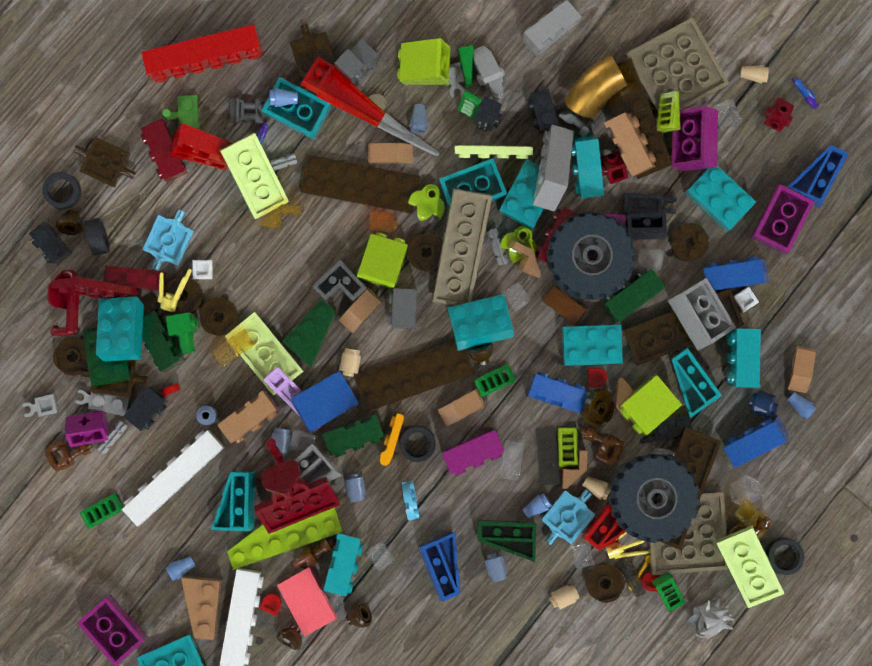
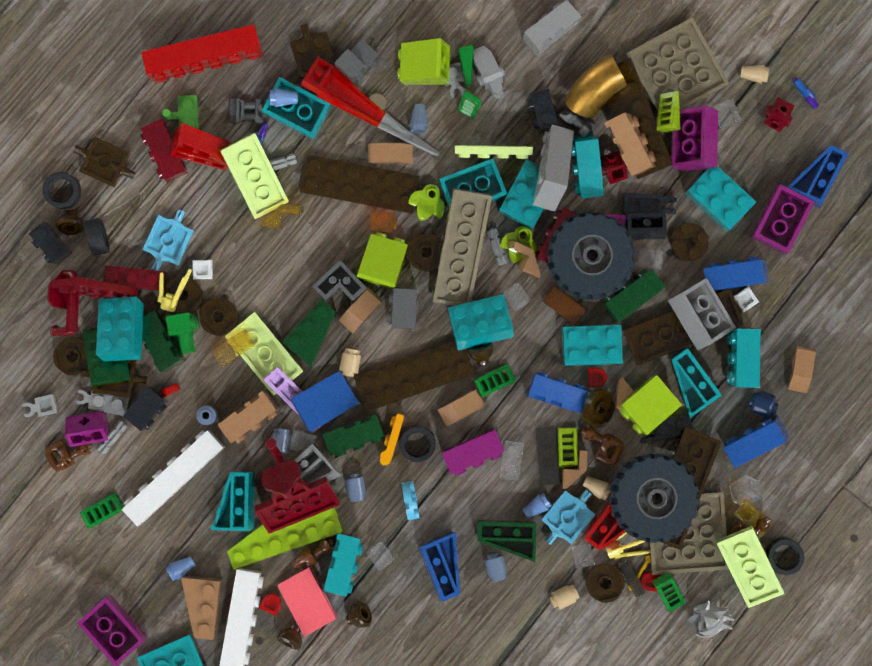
black brick [474,96,502,132] -> none
medium blue cone [787,392,817,419] -> none

